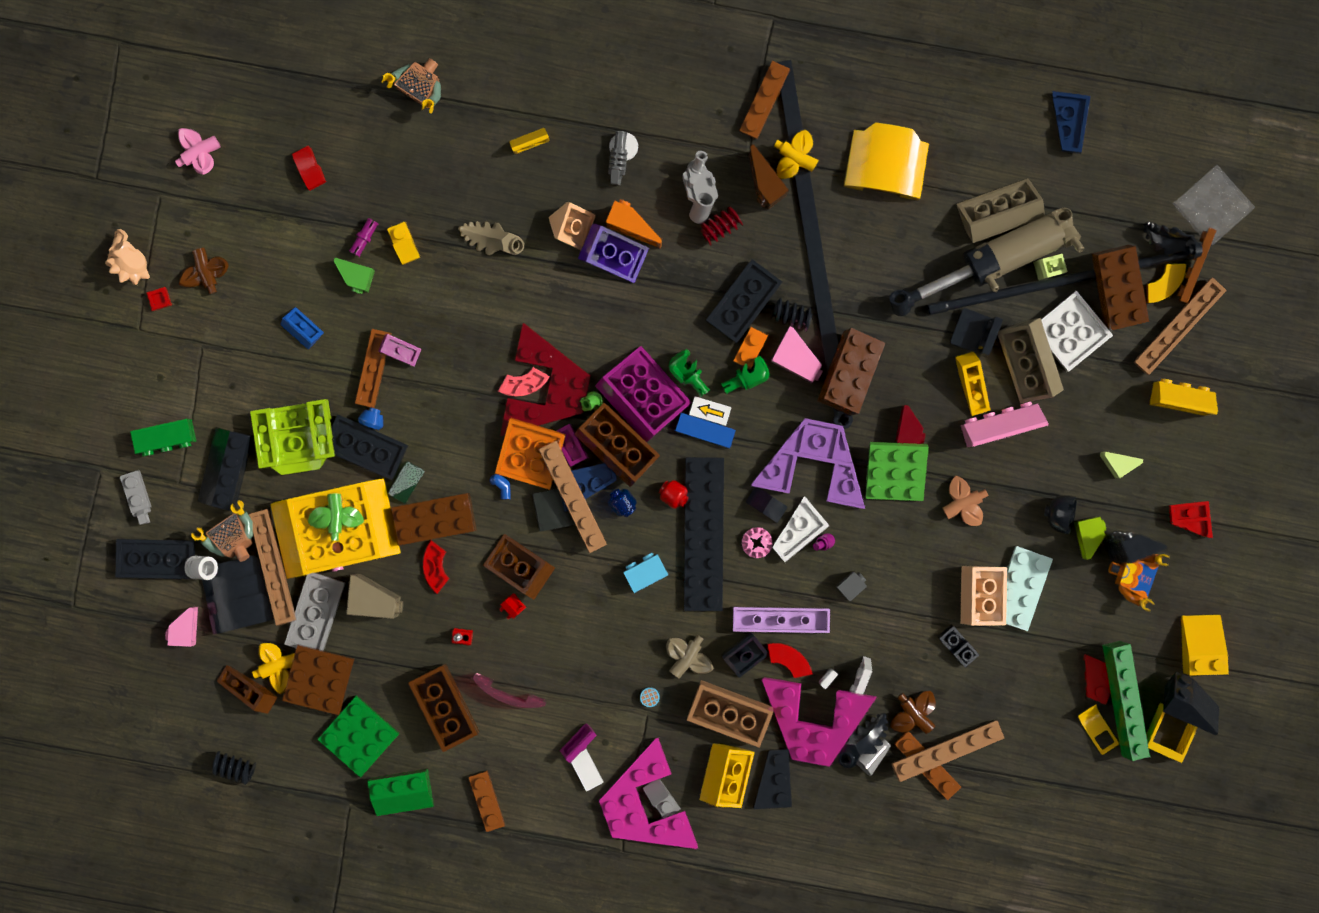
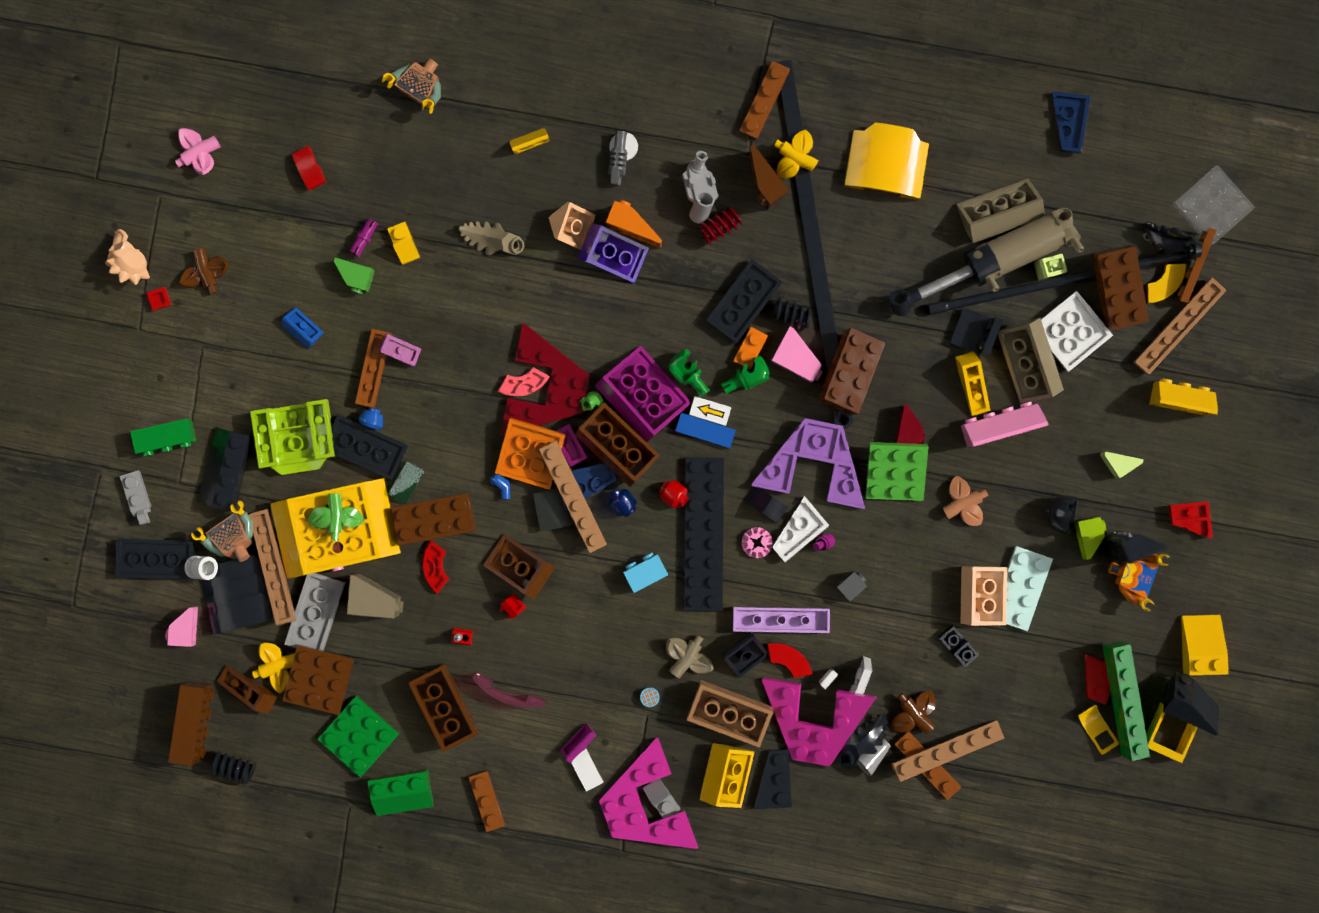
none -> reddish brown brick [168,681,215,766]

